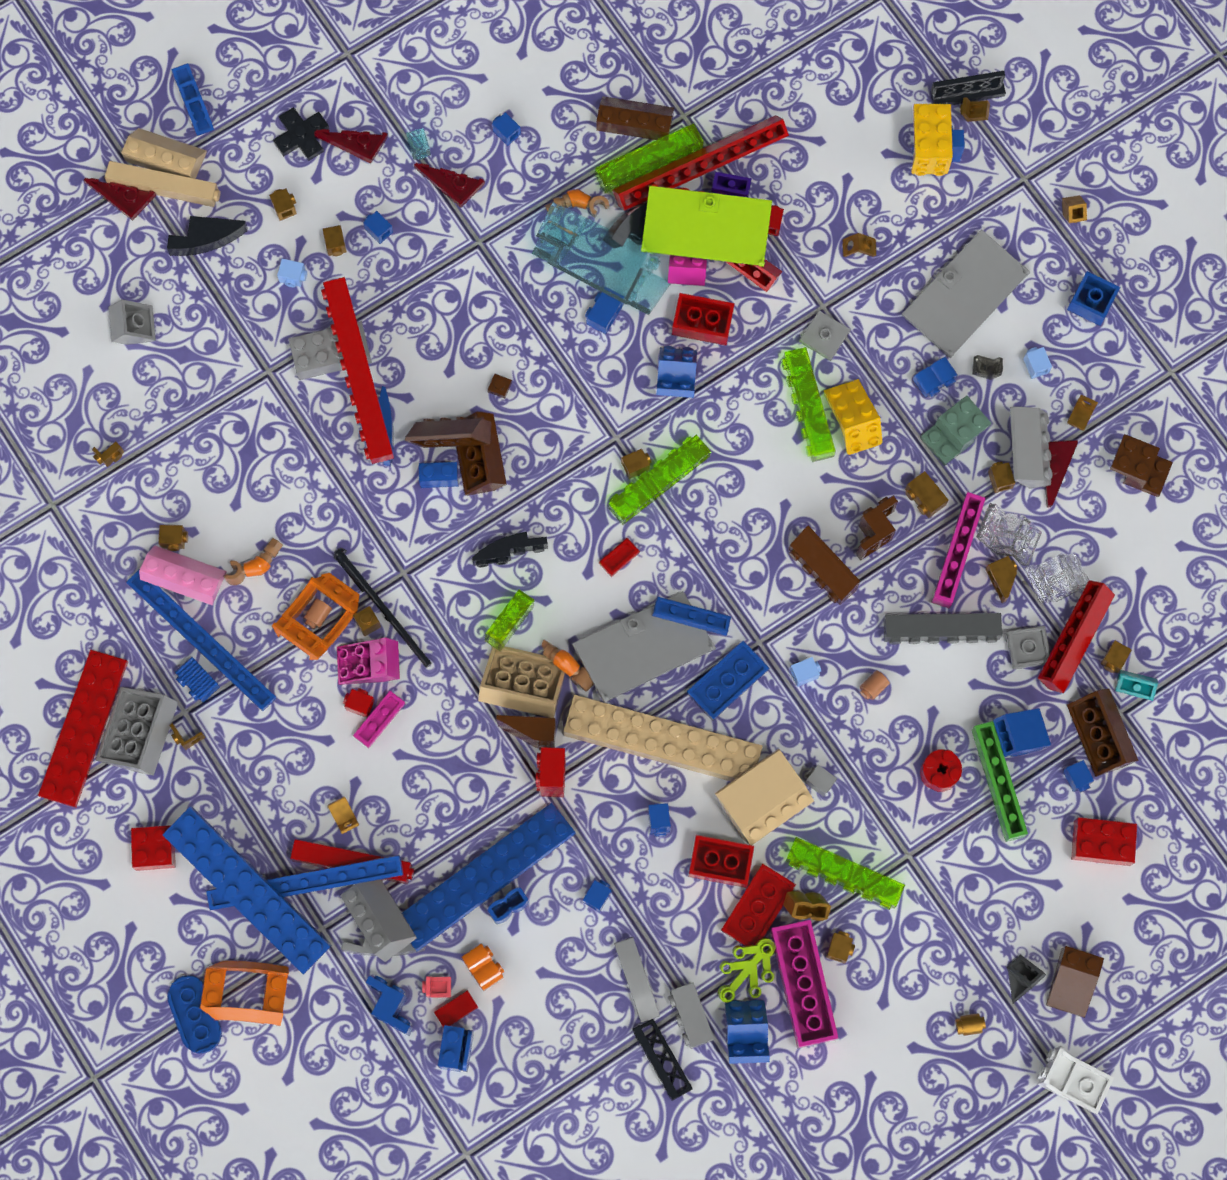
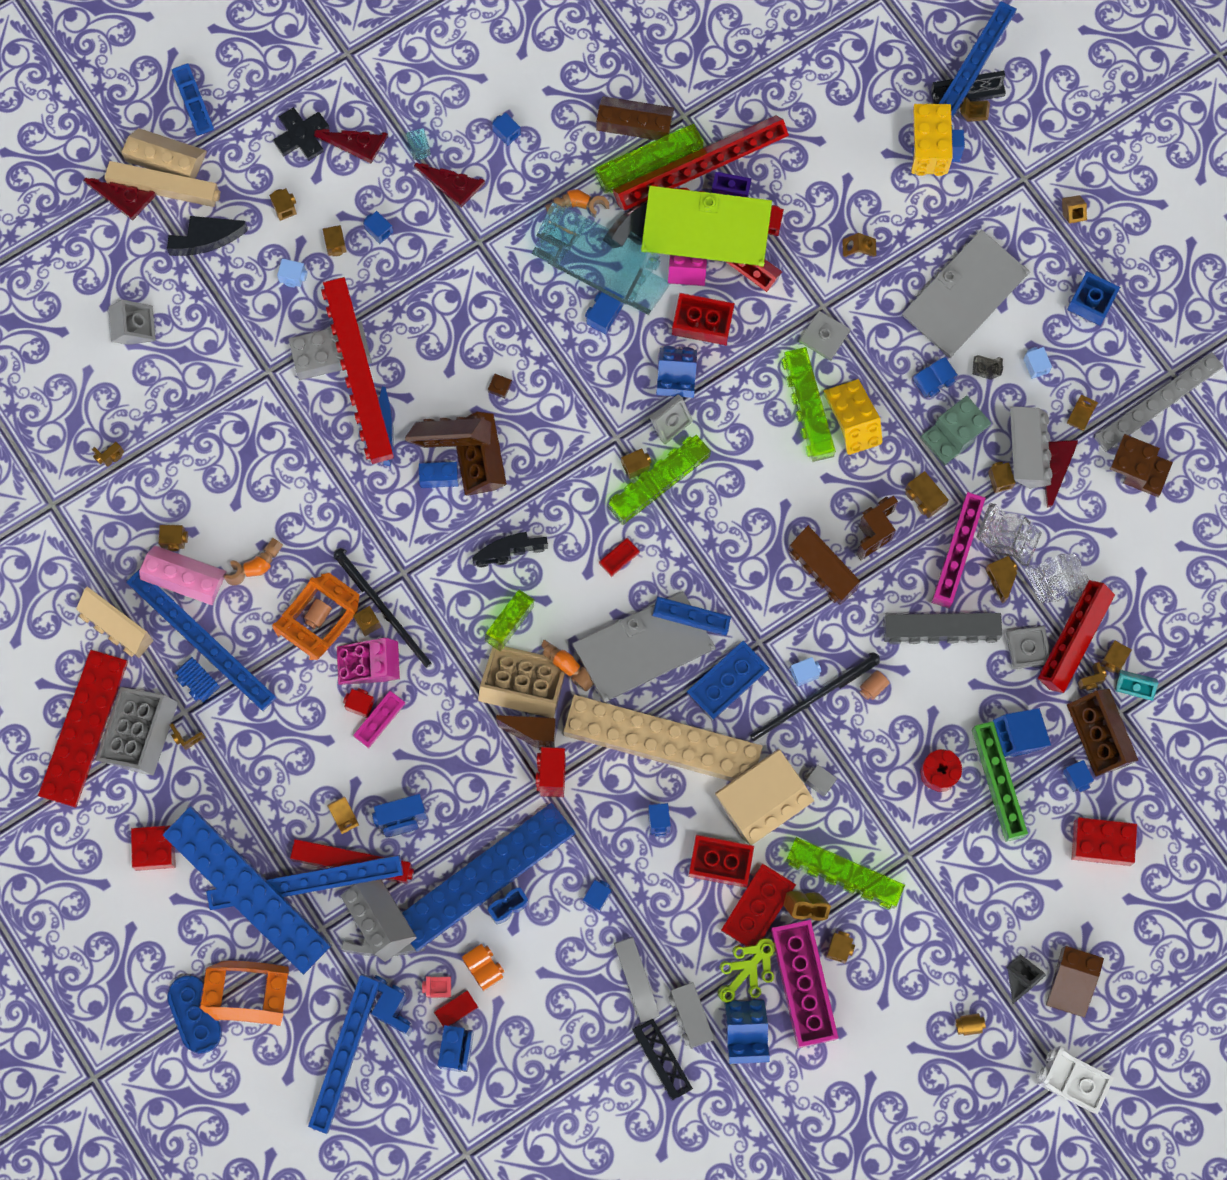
none -> tan slope [76,586,154,658]
none -> blue plate [308,974,381,1134]
none -> blue brick [372,794,427,837]
none -> light grey plate [650,394,693,445]
none -> black bar [750,652,880,741]
none -> blue plate [939,1,1017,120]
none -> pearl gold bracket [1078,662,1107,691]
none -> light grey plate [1094,352,1224,452]

